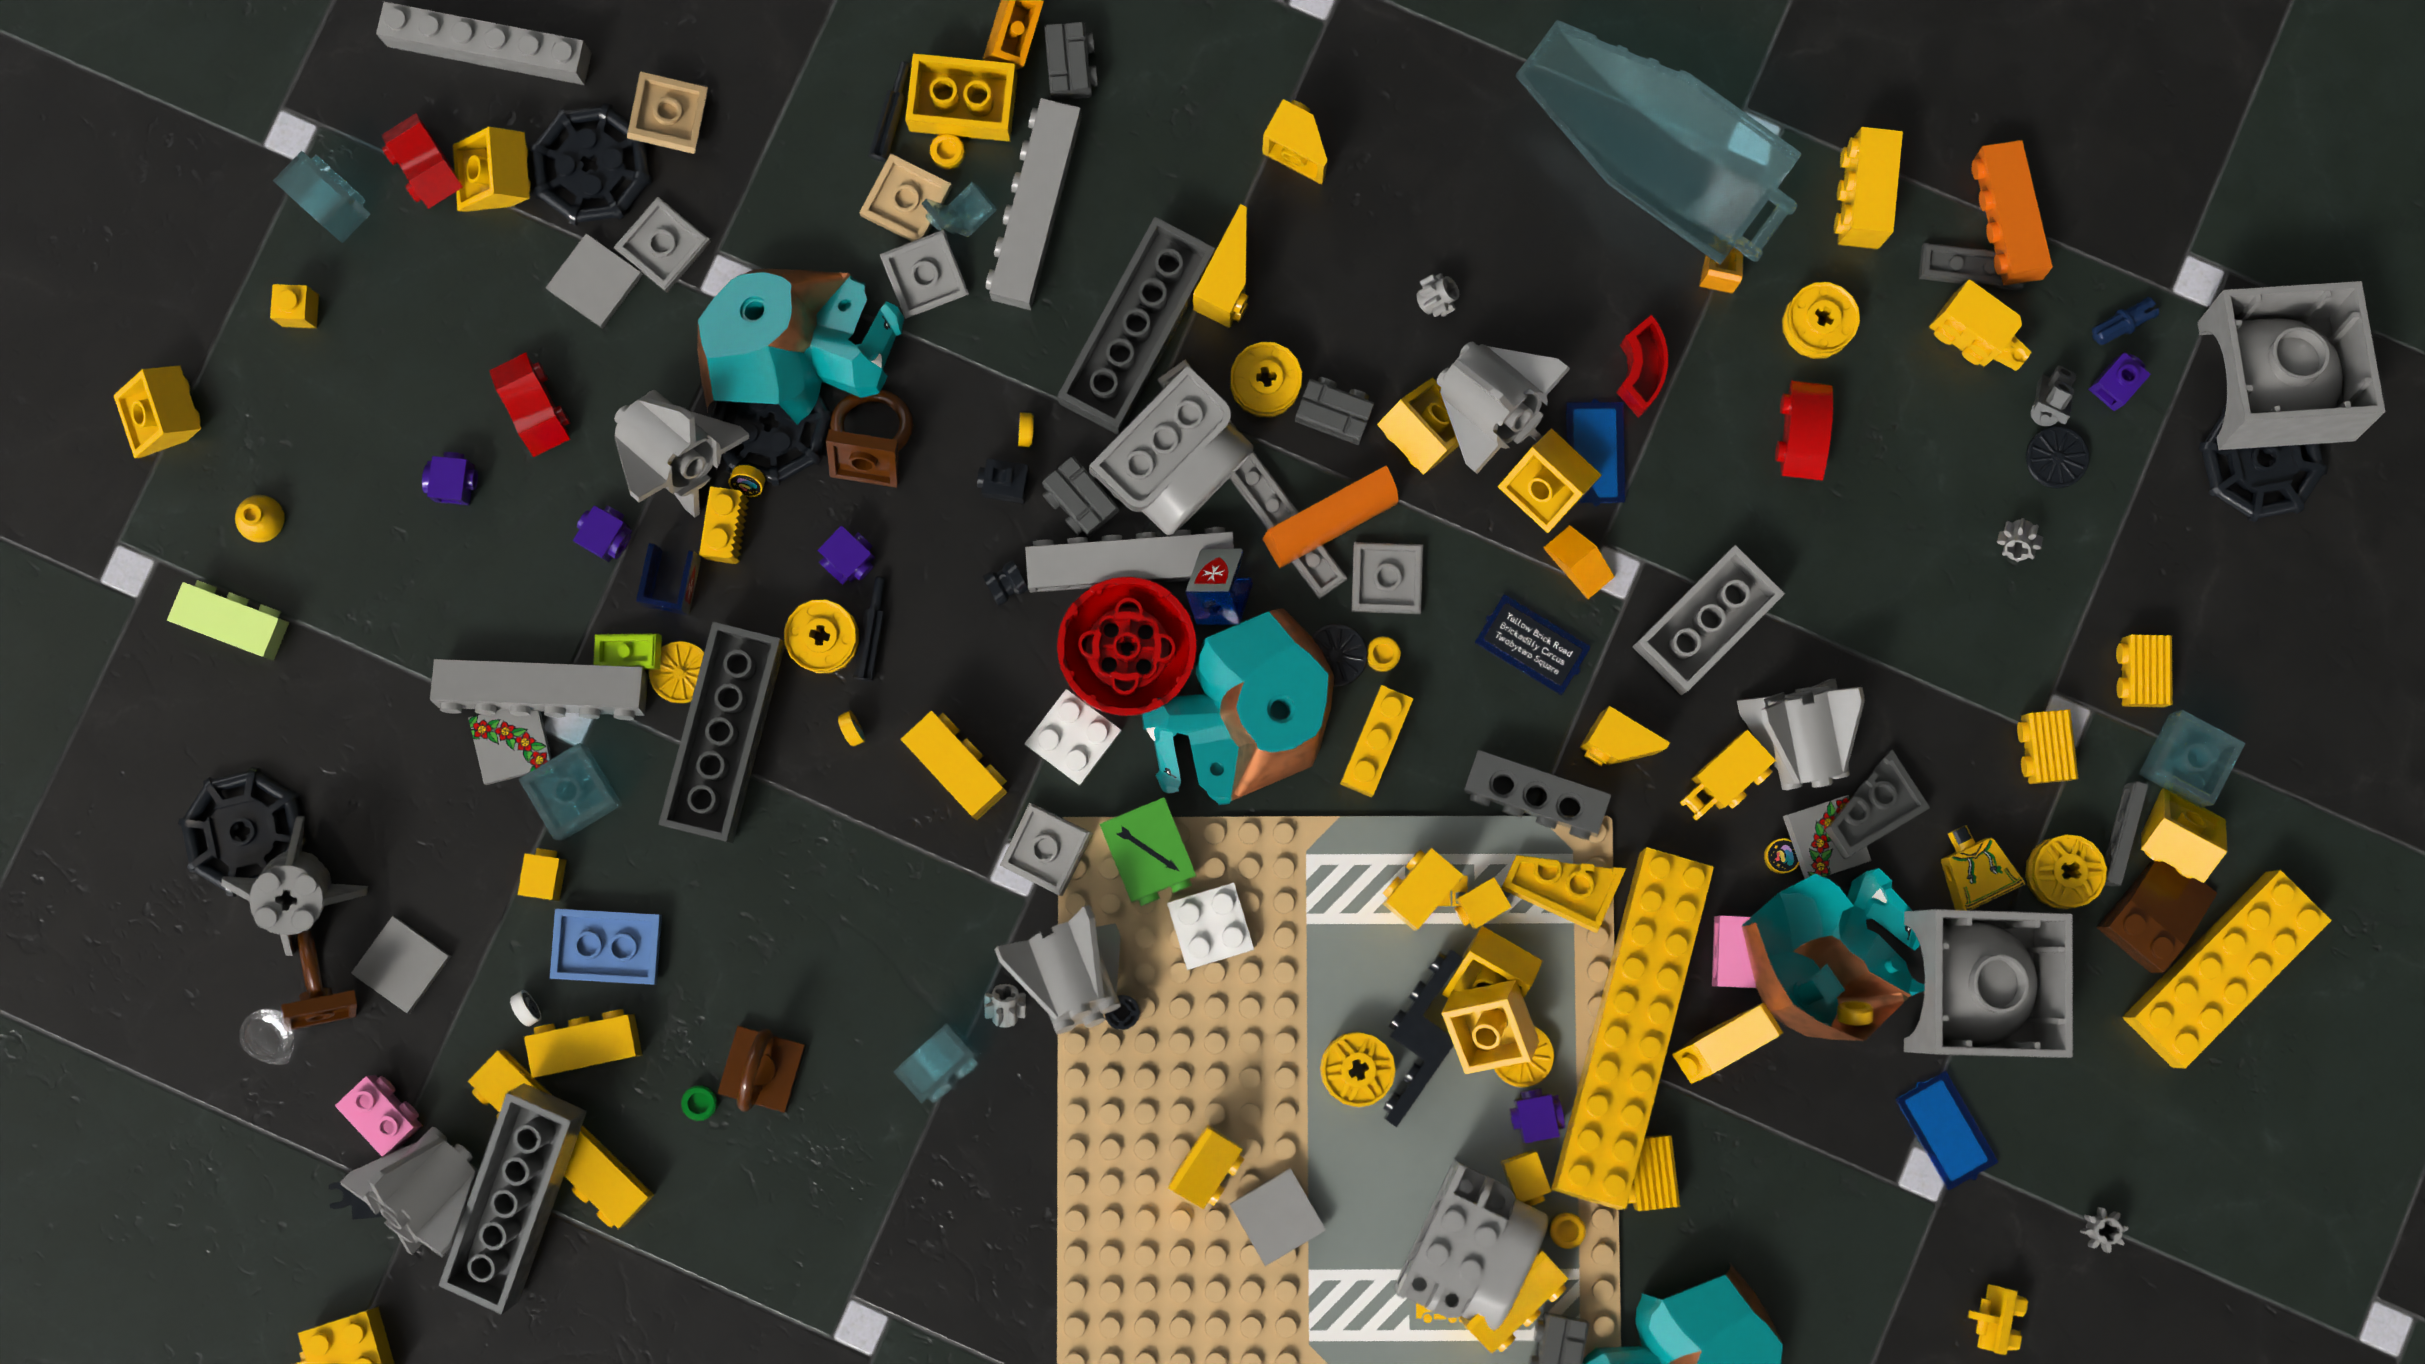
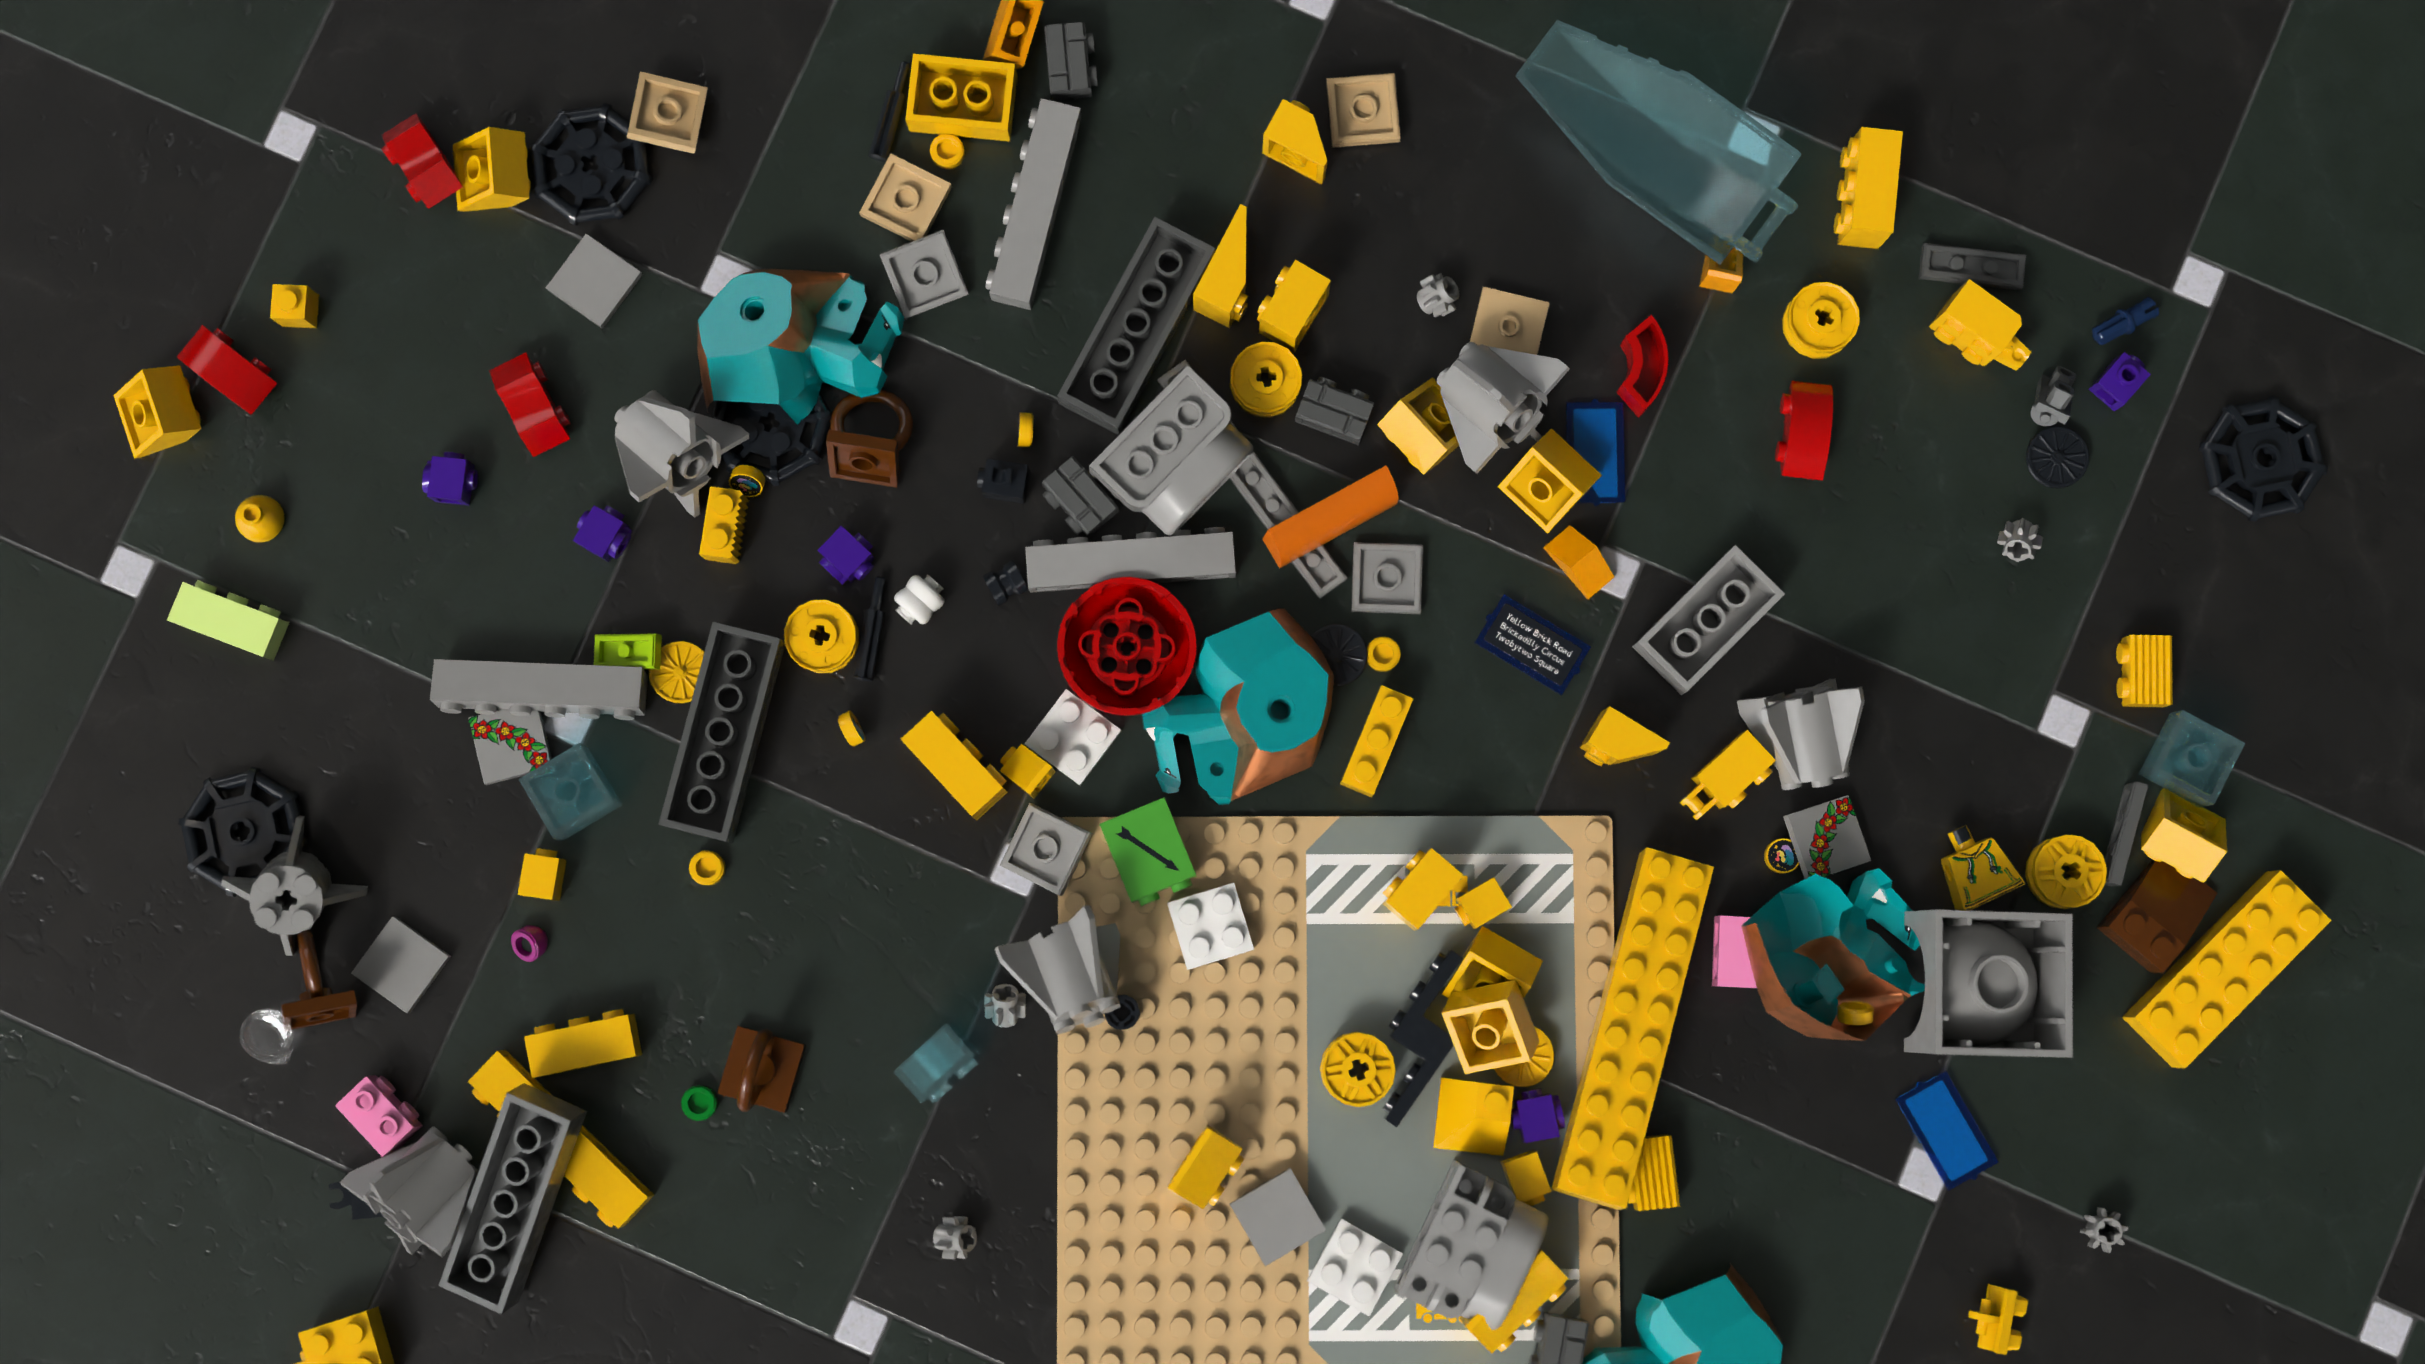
clear light blue brick [273,151,370,243] -> none
light grey brick [376,2,592,85] -> none
white tile [510,990,541,1026] -> none
medium blue plate [550,909,662,985] -> none
light grey tile [613,197,711,293] -> none
clear blue piece [636,543,701,616] -> none
clear light blue bracket [921,182,997,237] -> none
piece [1186,549,1253,625] -> none
dark grey brick [1465,750,1611,840] -> none
yellow wing [1501,855,1626,933] -> none
yellow tile [1549,1212,1586,1249] -> none
yellow slope [1672,1002,1784,1084] -> none
dark grey wing [1825,750,1930,859] -> none
orange brick [1972,140,2053,286] -> none
yellow brick [2017,710,2078,784] -> none
light grey piece [2197,281,2386,450] -> none
none -> red brick [177,325,277,415]
none -> magenta piece [511,925,548,962]
none -> yellow tile [689,850,726,886]
none -> white piece [894,574,945,625]
none -> light grey gear [933,1216,977,1260]
none -> yellow slope [1000,744,1056,799]
none -> yellow brick [1257,259,1331,353]
none -> white plate [1307,1219,1403,1316]
none -> tan plate [1326,73,1400,148]
none -> yellow slope [1433,1077,1514,1156]
none -> tan plate [1470,287,1550,355]

